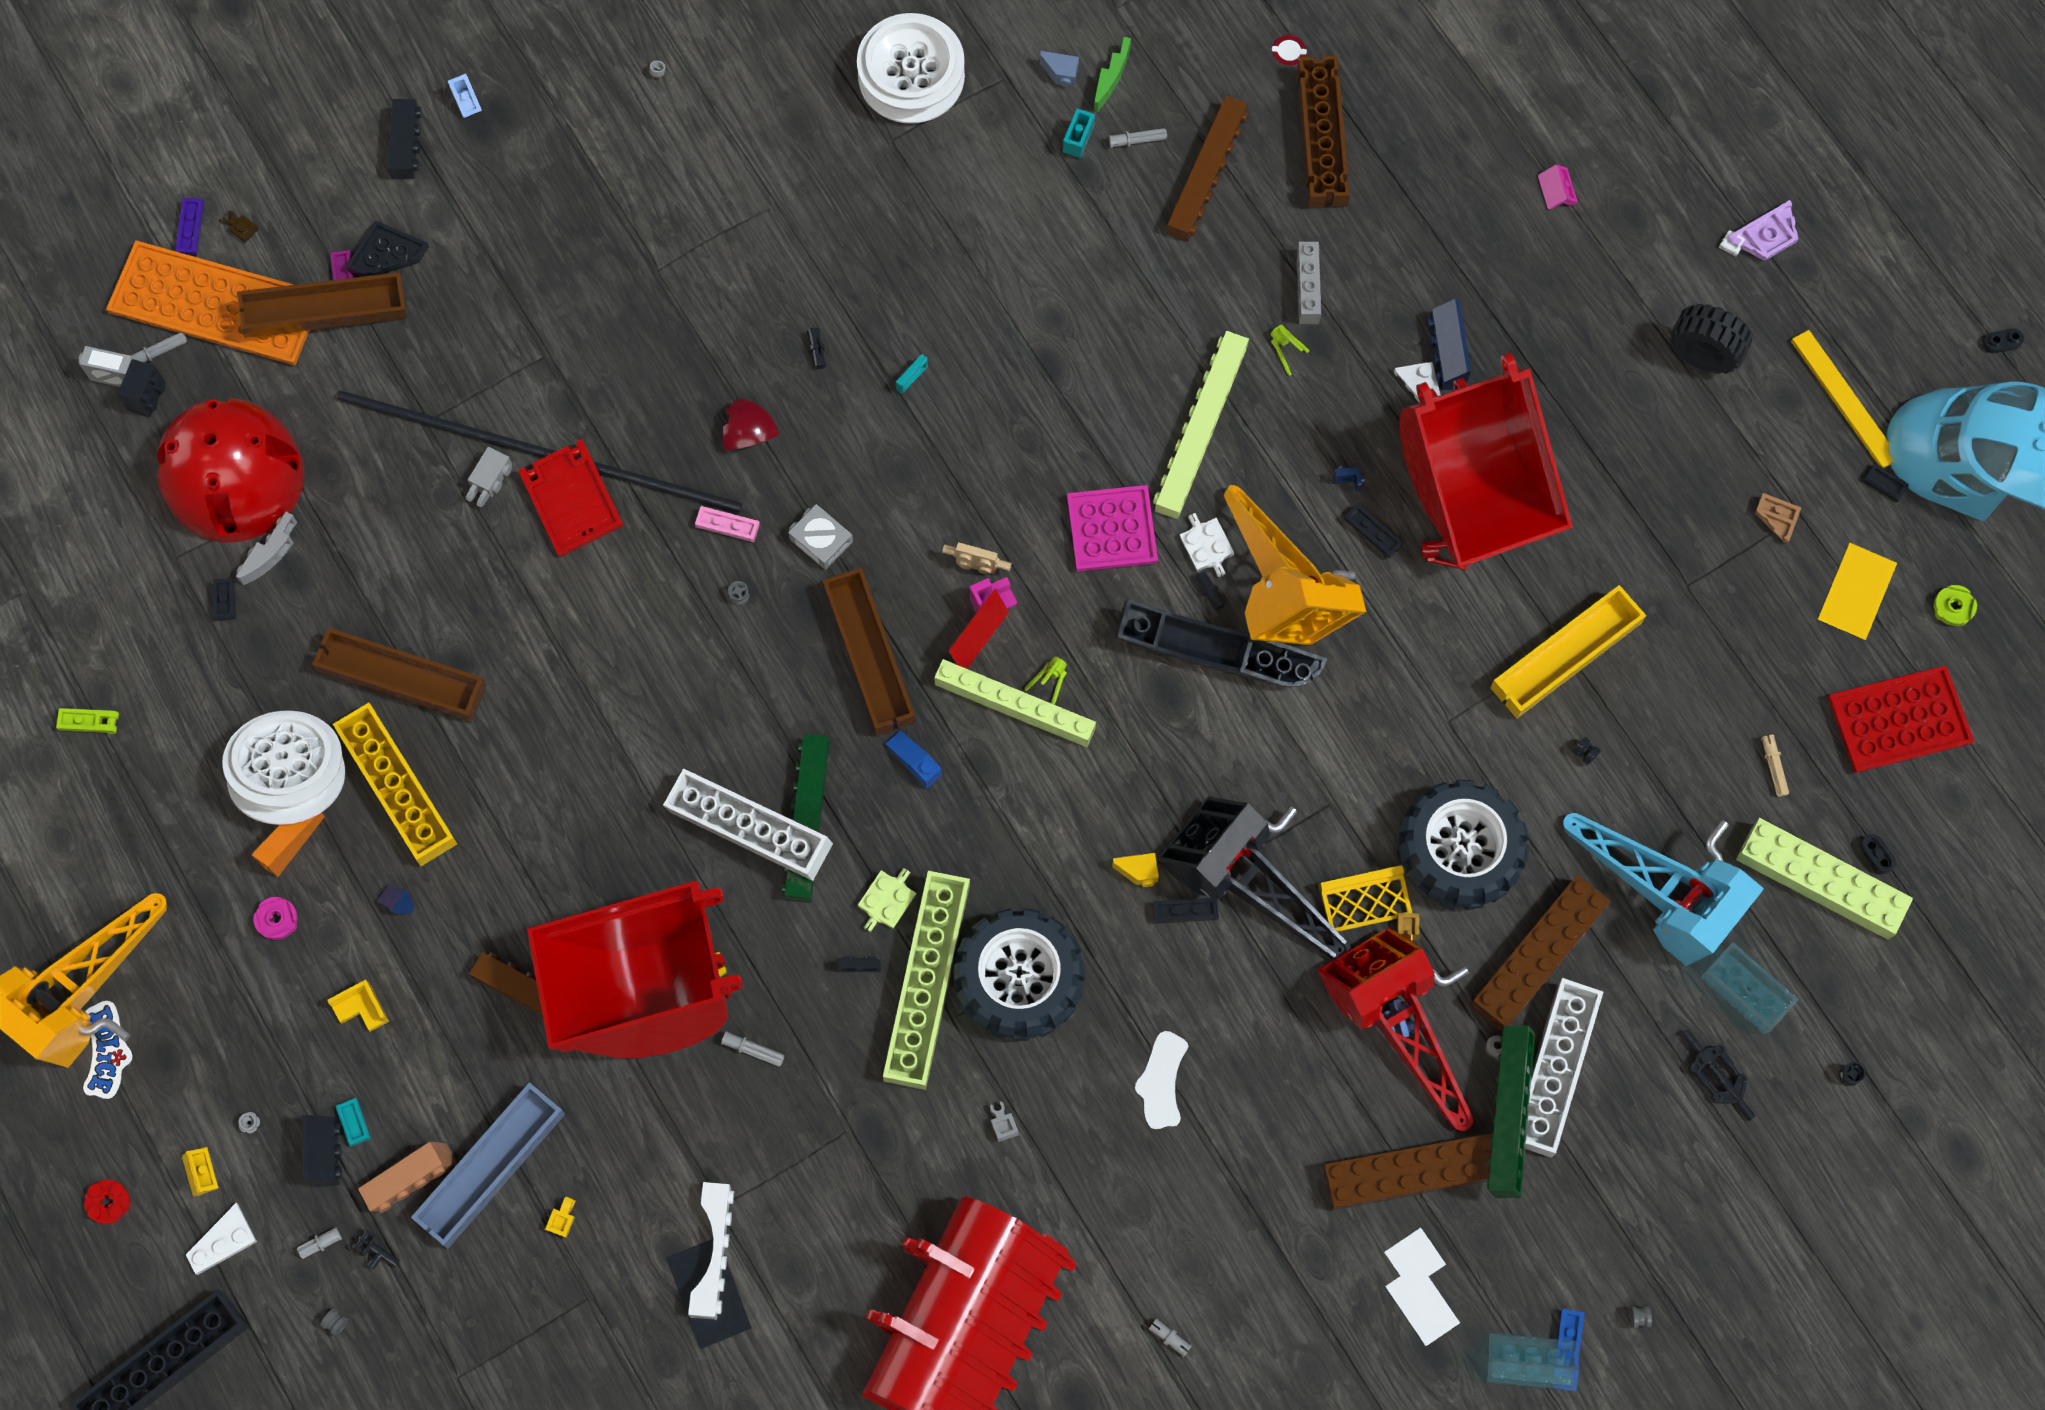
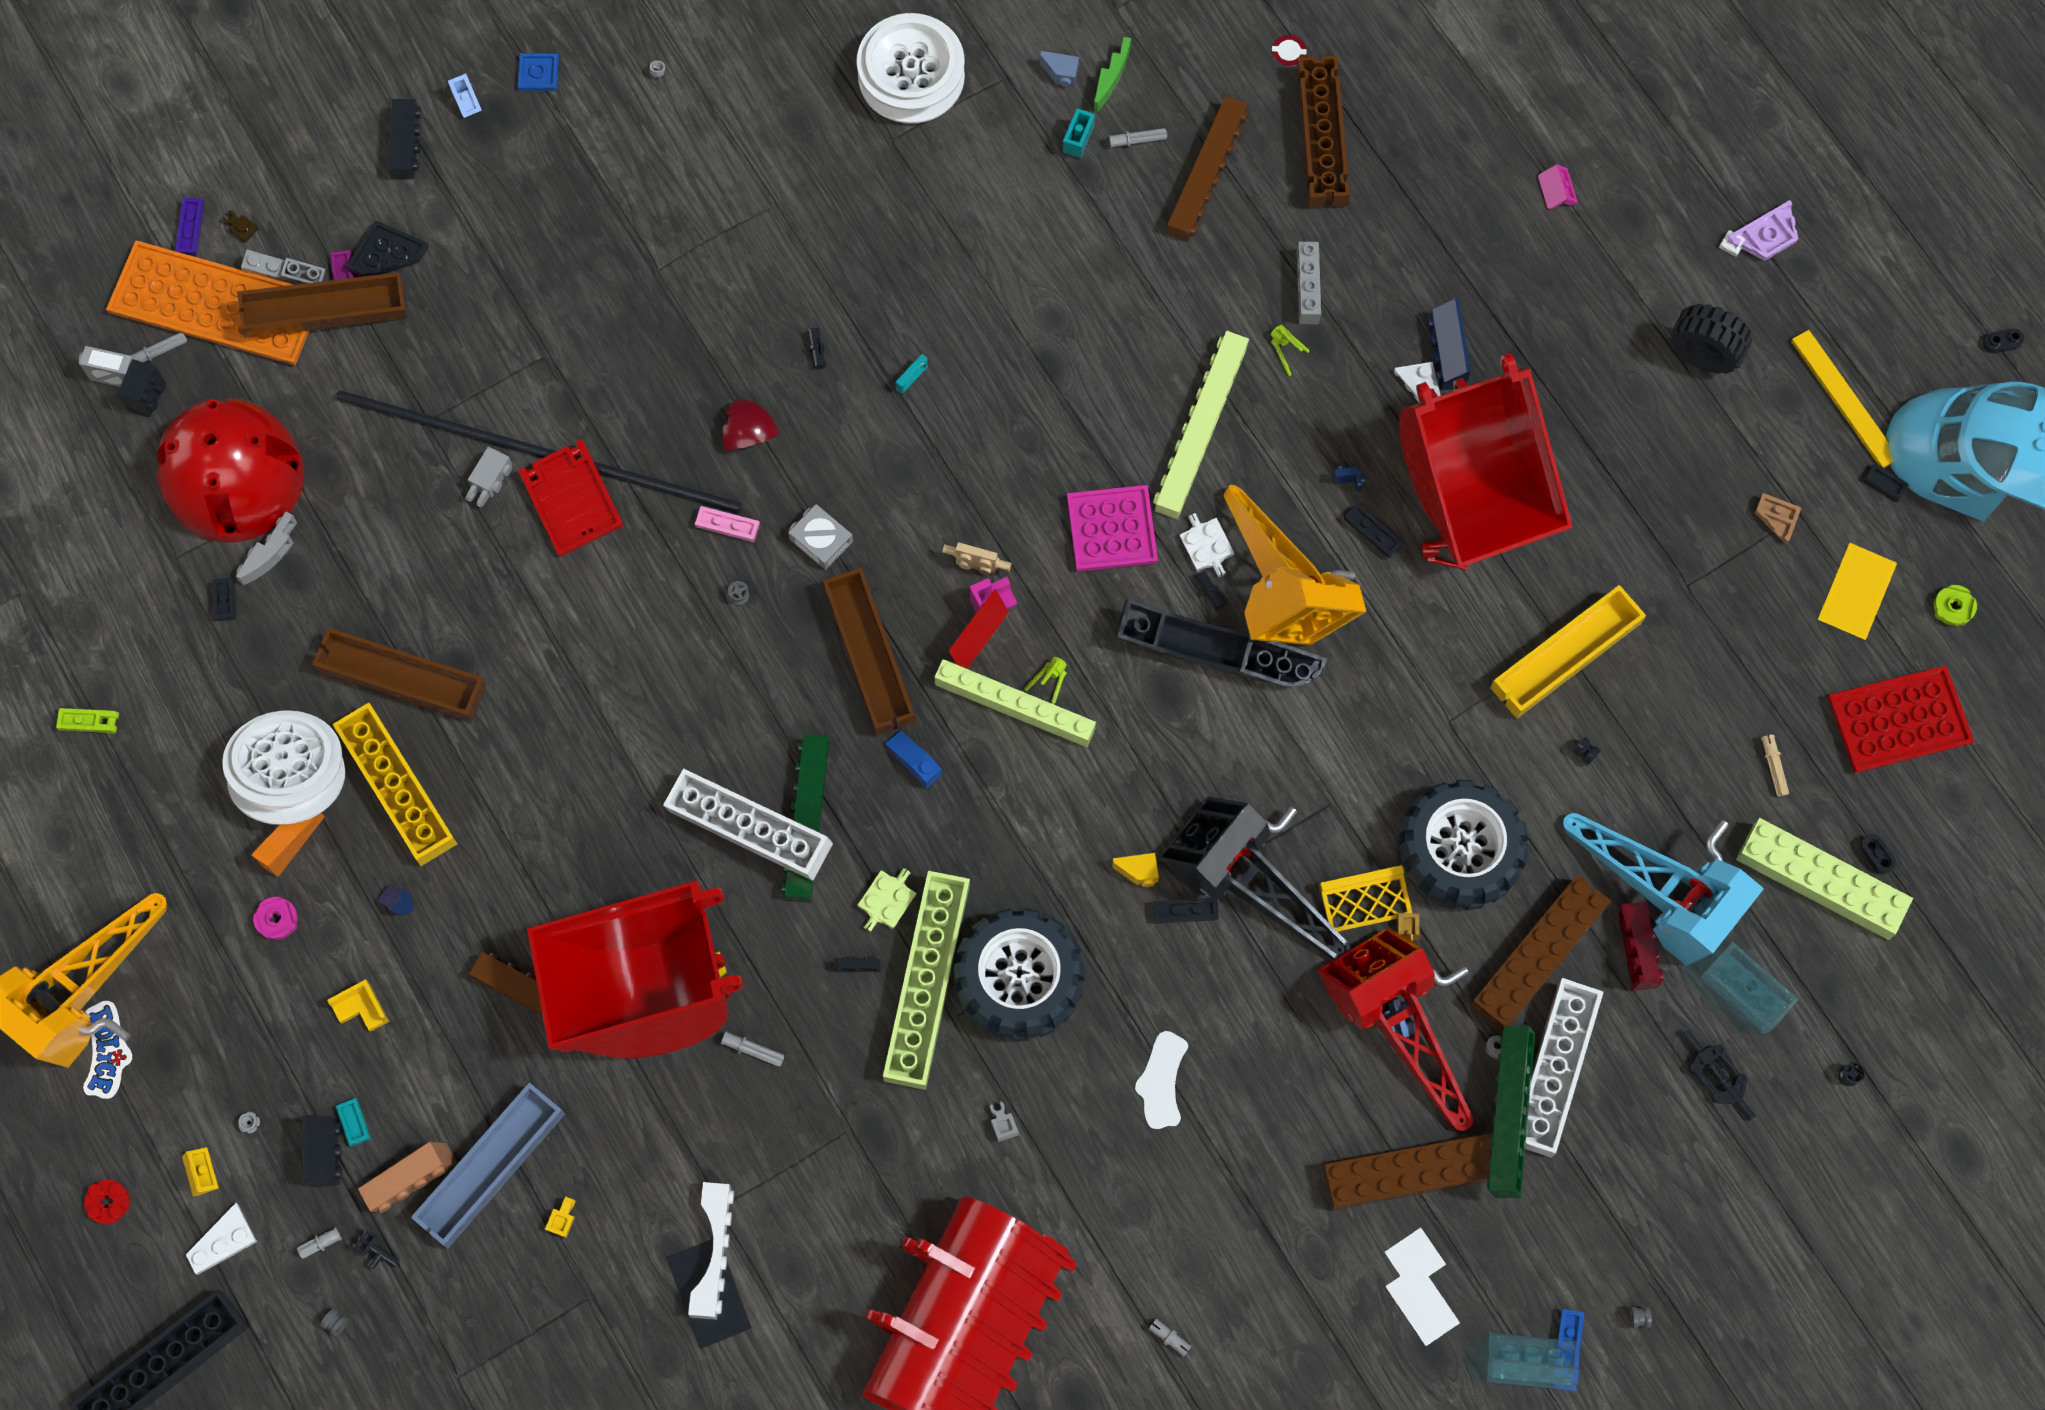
none -> light grey slope [241,250,326,285]
none -> blue tile [518,53,559,91]
none -> dark red wedge [1617,901,1663,991]

